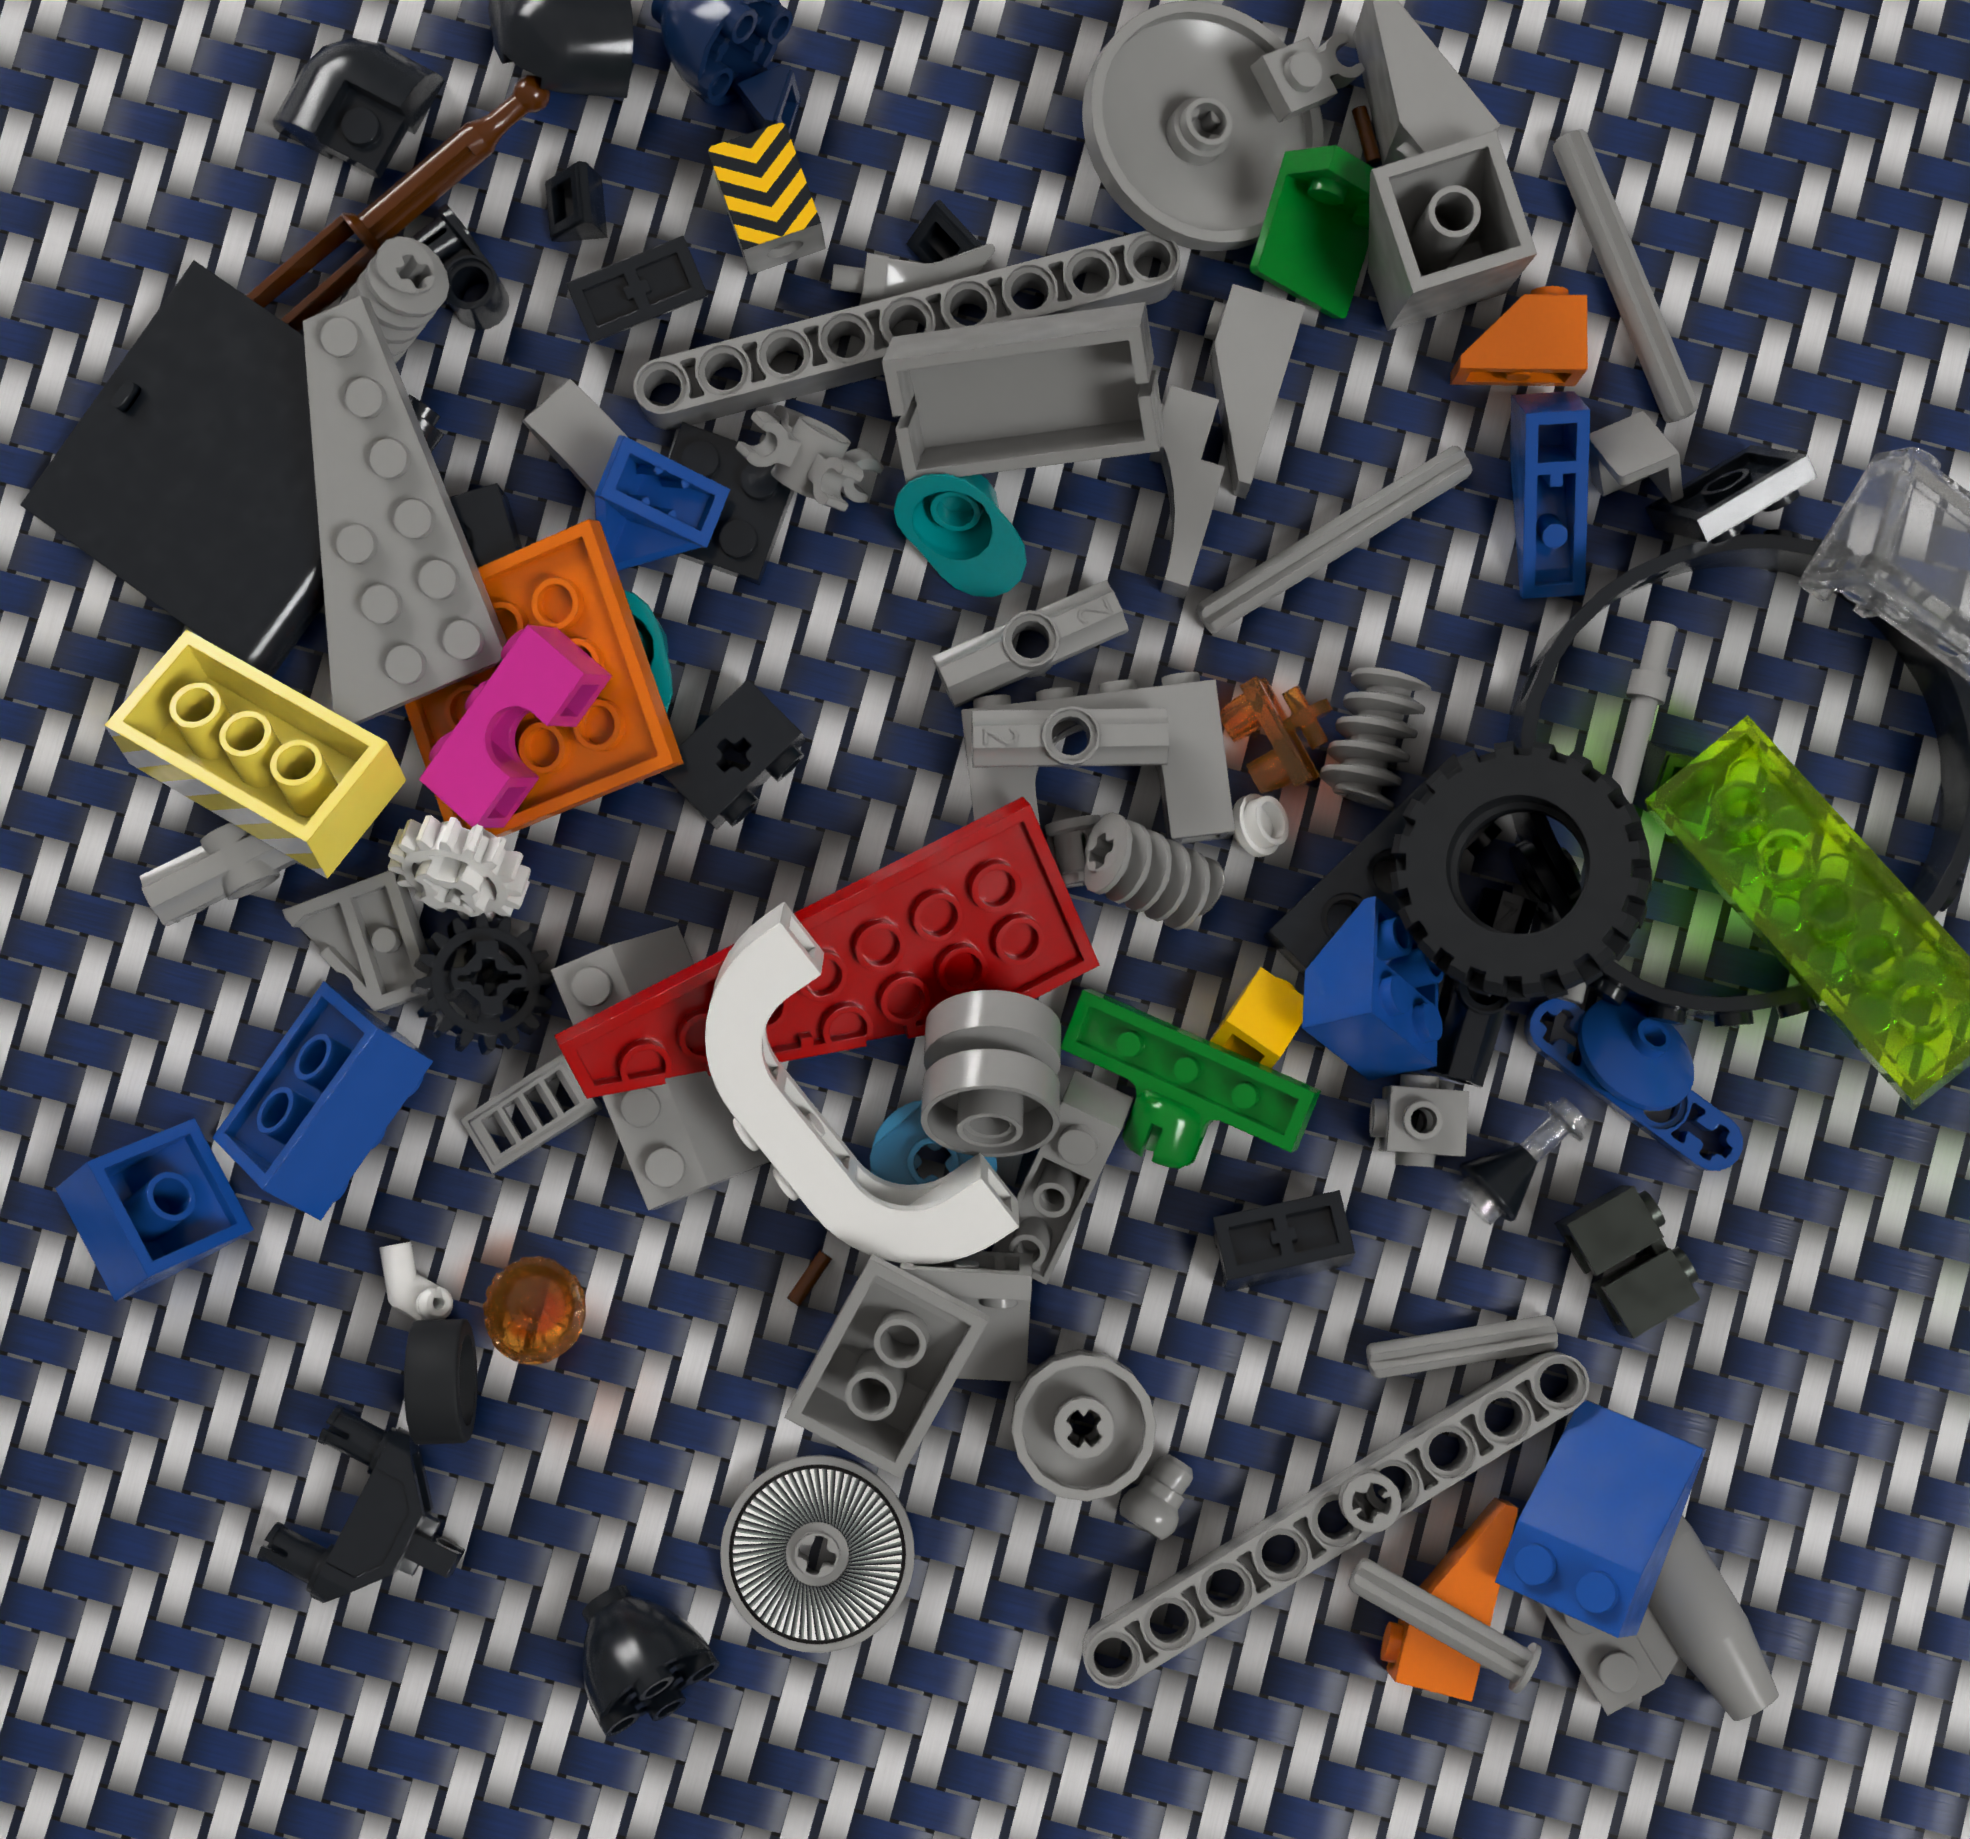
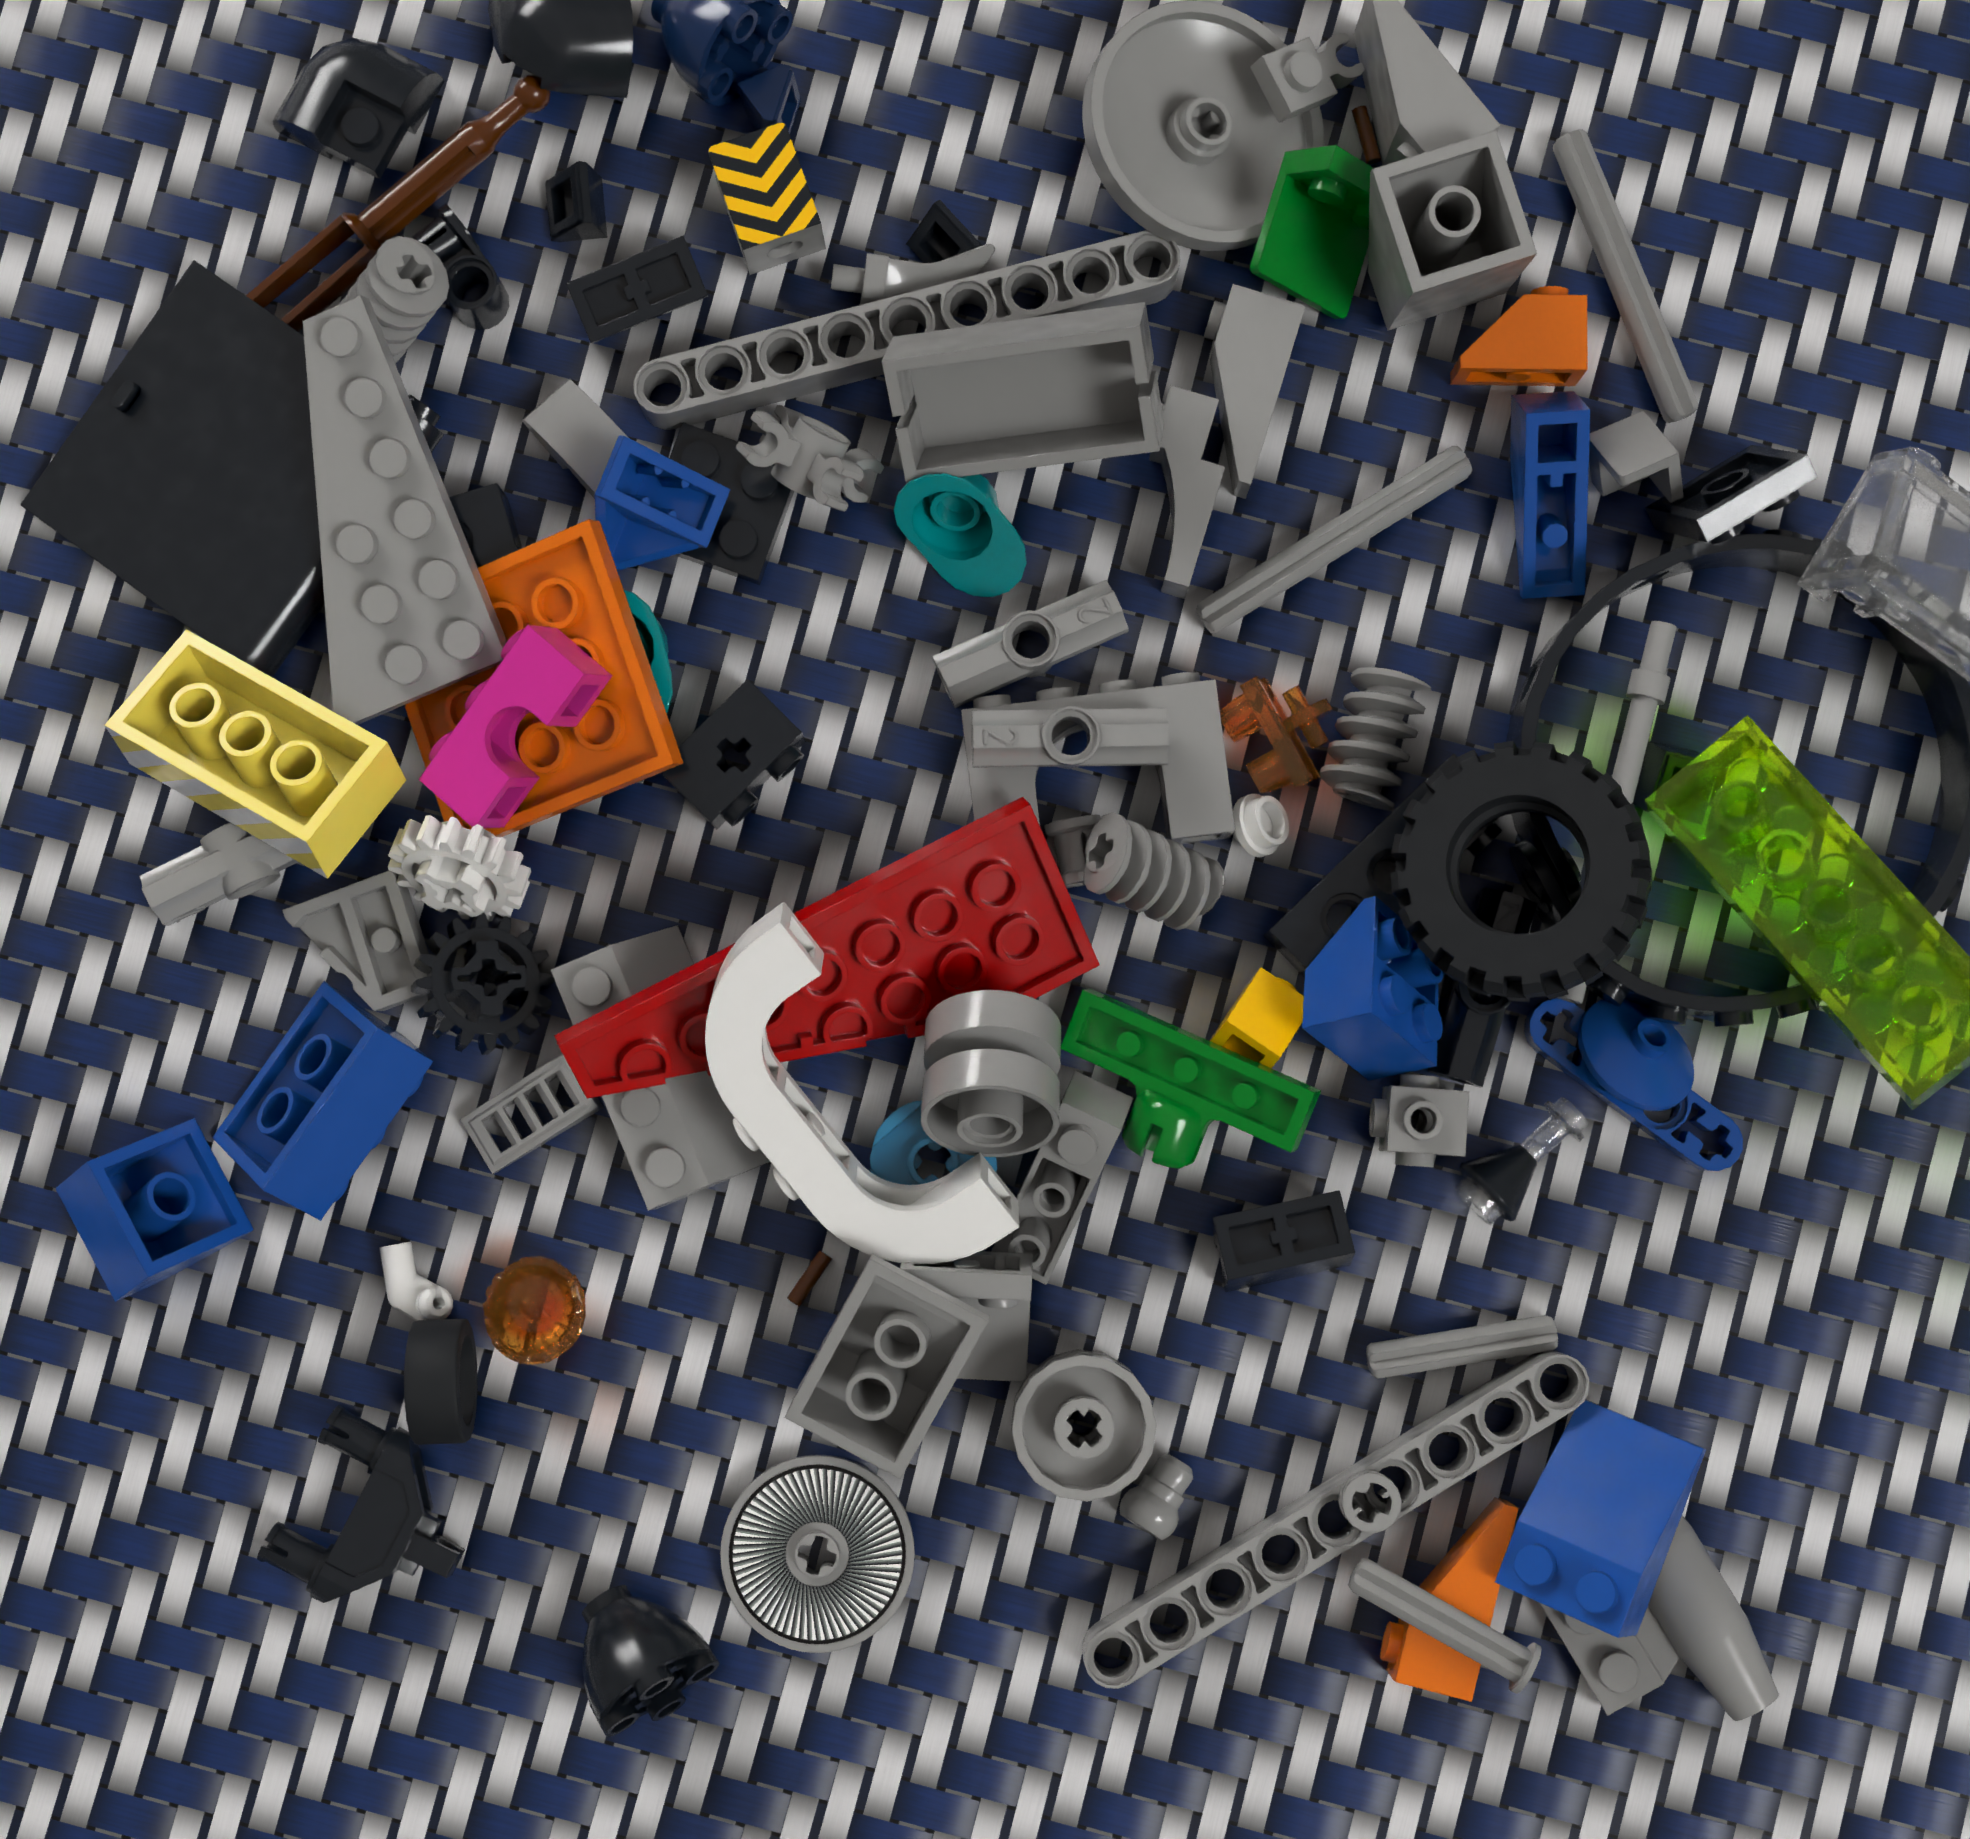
pearl dark grey piece [1555,1185,1701,1339] -> none

